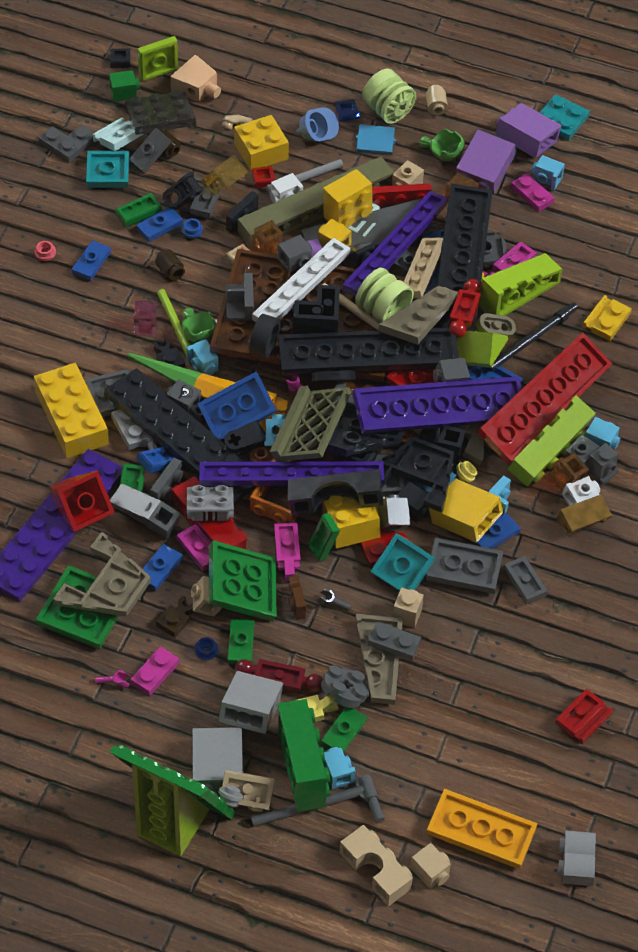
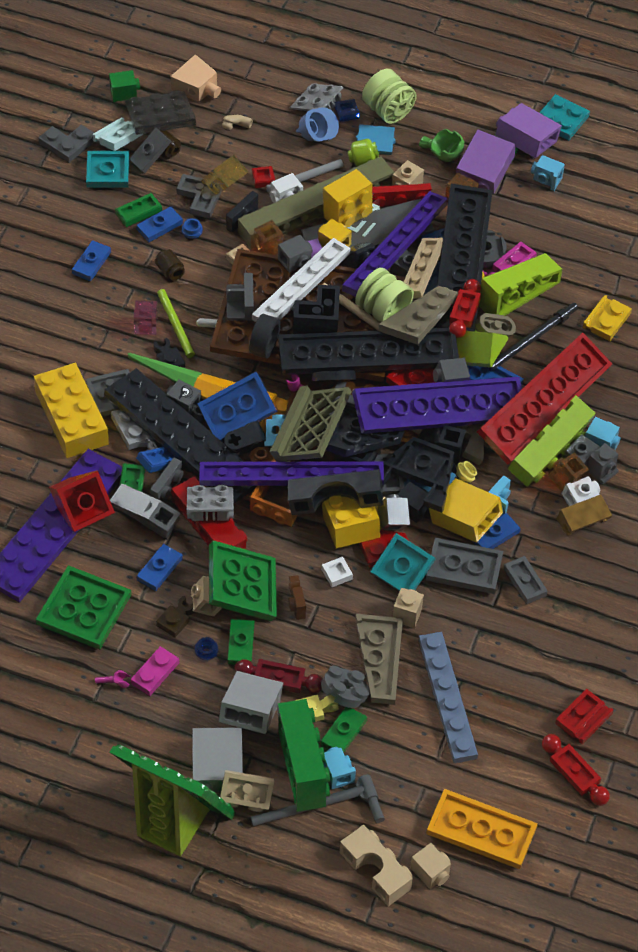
coral plate [34,241,56,261] -> none
dark tan wing [53,532,151,617] -> none
black tile [110,48,131,68] -> none
lime plate [138,36,178,81] -> none
black piece [163,172,205,208] -> none
dark pink plate [177,524,211,572] -> none
bright green hair [182,308,216,344] -> none
medium azure brick [186,339,219,375] -> none
light grey plate [218,785,243,806] -> none
yellow brick [234,115,289,171] -> none
dark pink hinge [274,523,301,583] -> none
green plate [308,513,340,562] -> none
dark grey hand [317,589,351,611] -> none
dark grey plate [368,622,421,661] -> none
tan brick [426,85,448,115] -> none
dark pink plate [511,173,555,212] -> none
light grey brick [558,830,596,886] -> none
none -> light grey hinge [290,83,343,111]
none -> white plate [322,557,353,588]
none -> lime head [348,139,379,167]
none -> sand blue plate [418,632,478,763]
none -> red plate [542,734,610,806]

